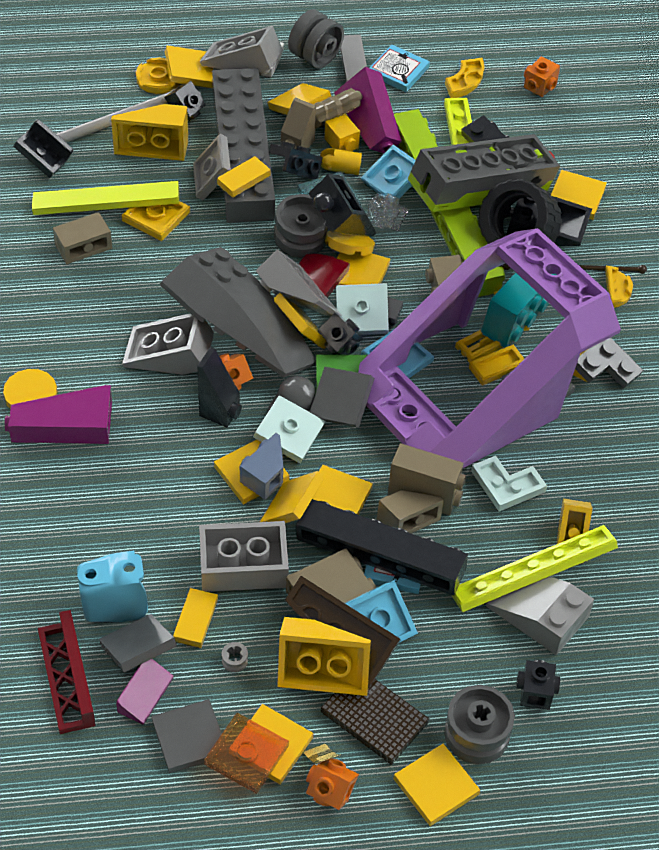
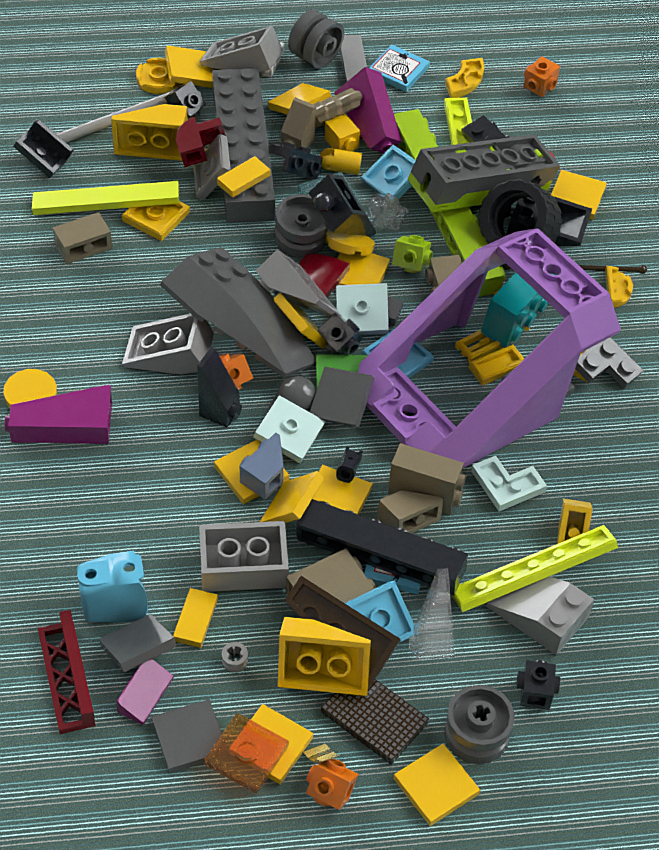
none -> dark red brick [176,117,226,167]
none -> black bar [336,446,363,483]
none -> lime brick [392,235,433,273]
none -> clear slope [409,568,455,660]

